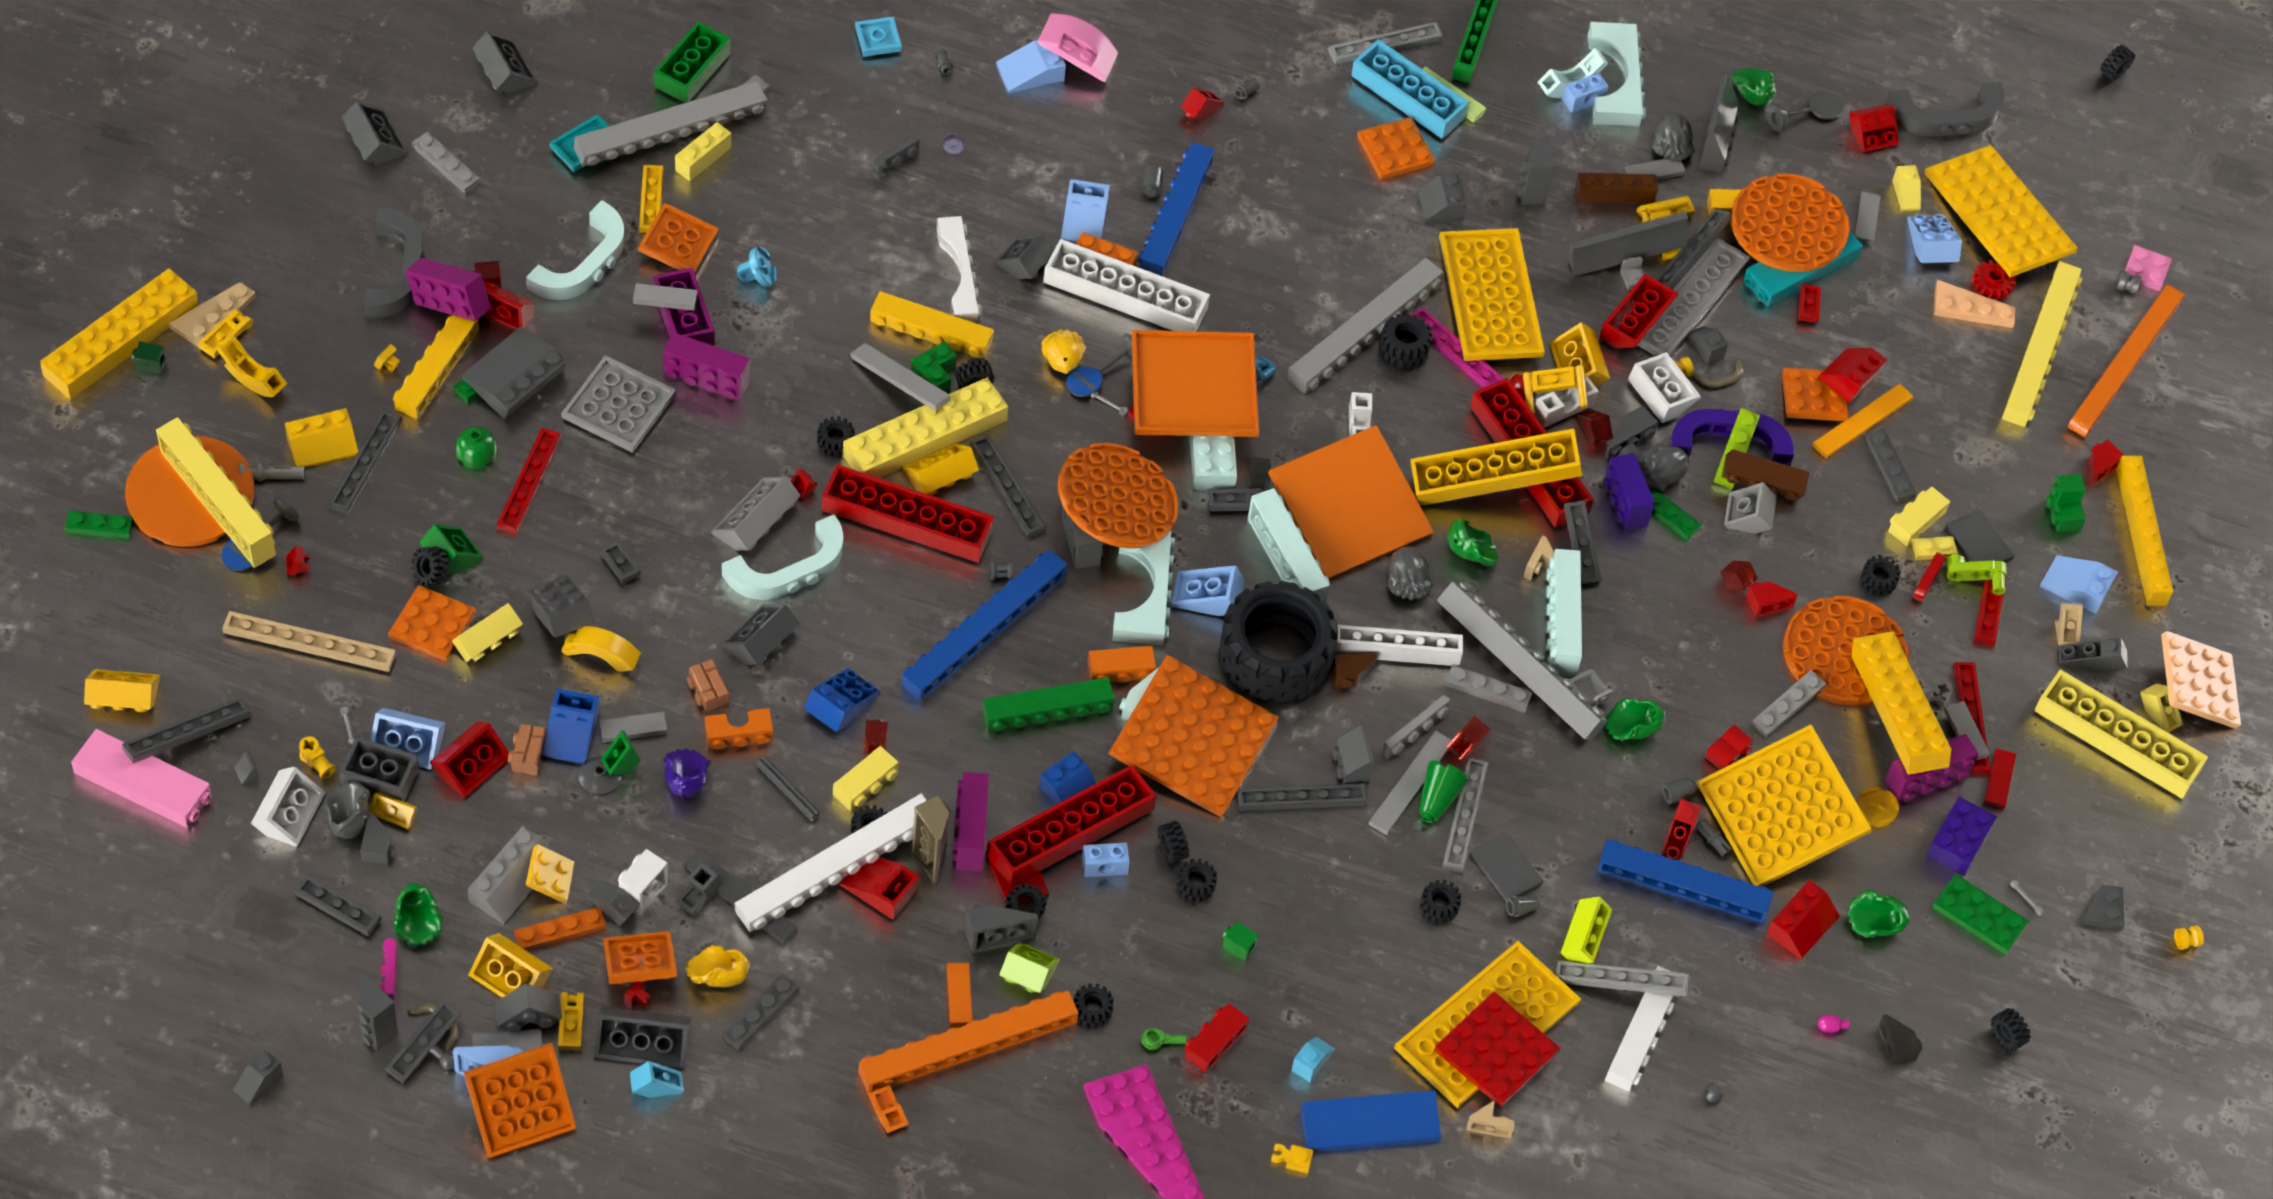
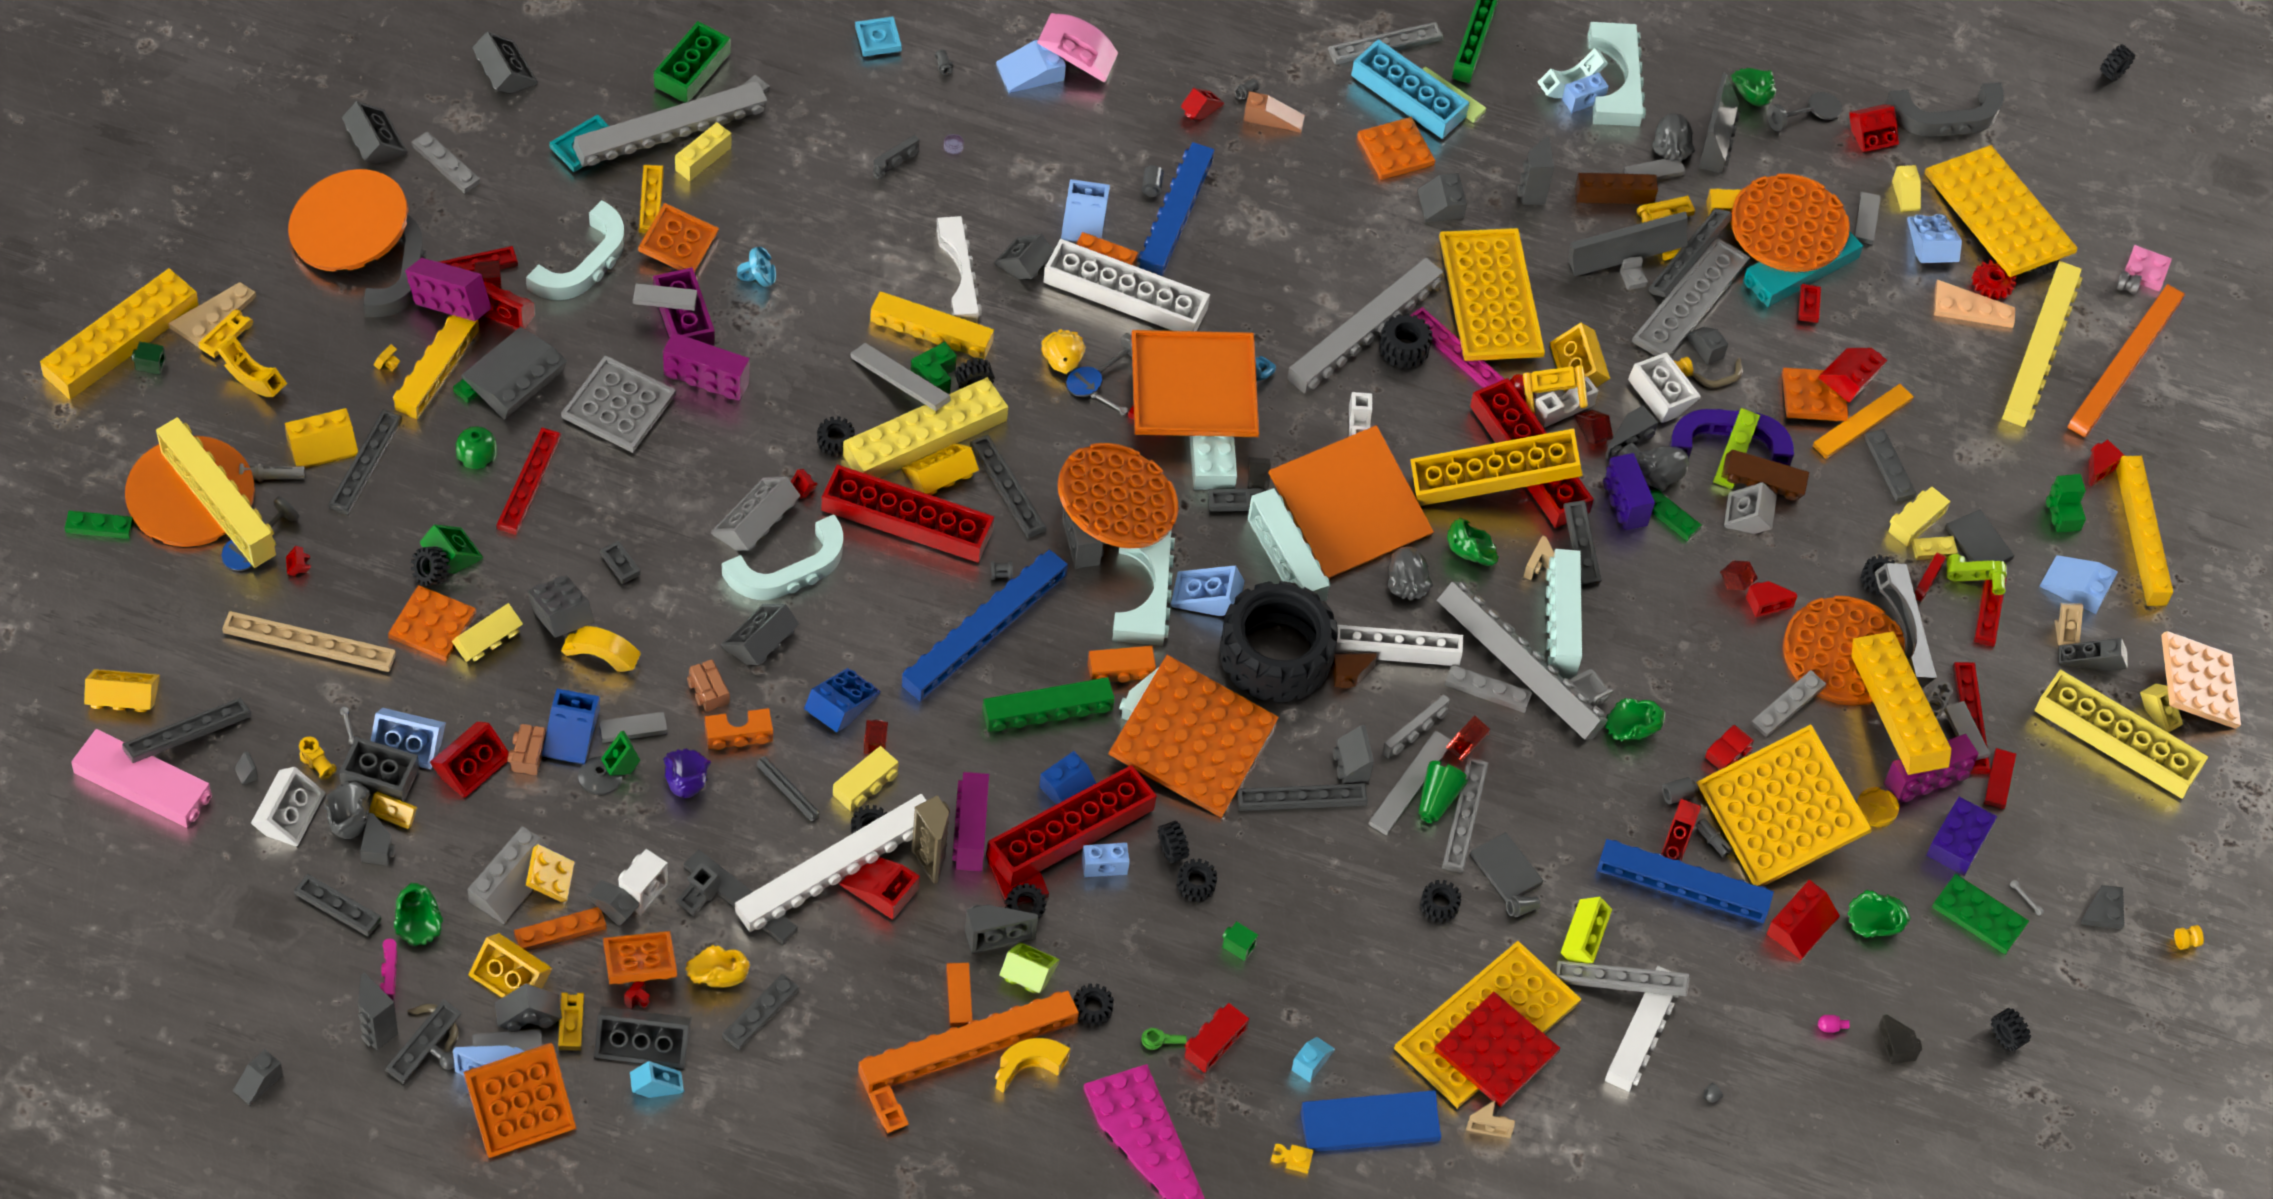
red slope [1599,274,1679,348] -> none
none -> orange tile [288,169,409,272]
none -> red tile [439,246,518,274]
none -> yellow arch [995,1038,1071,1093]
none -> nougat slope [1244,91,1305,132]
none -> arch [1875,563,1937,687]

